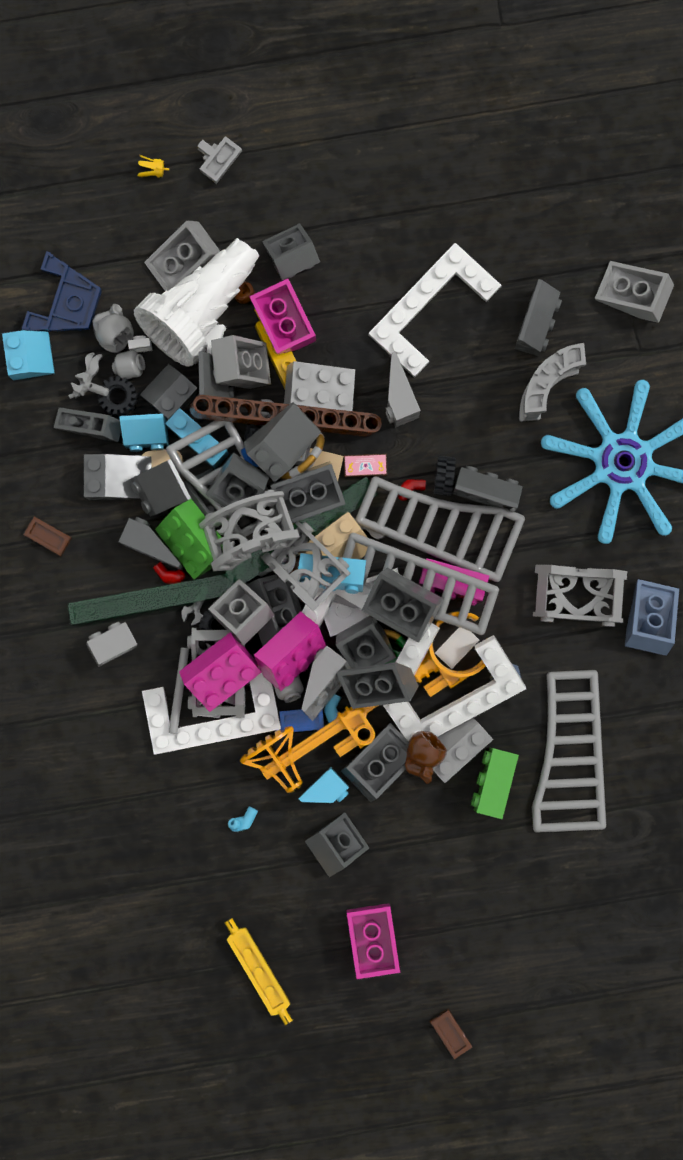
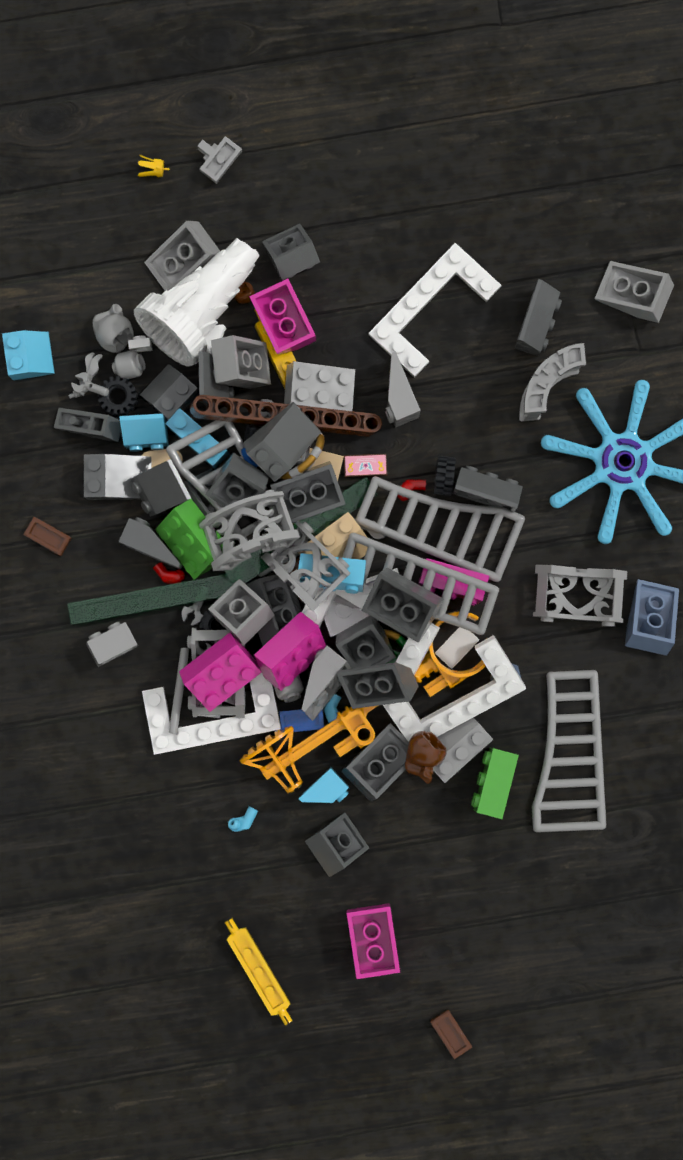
dark blue wing [22,251,102,331] -> none

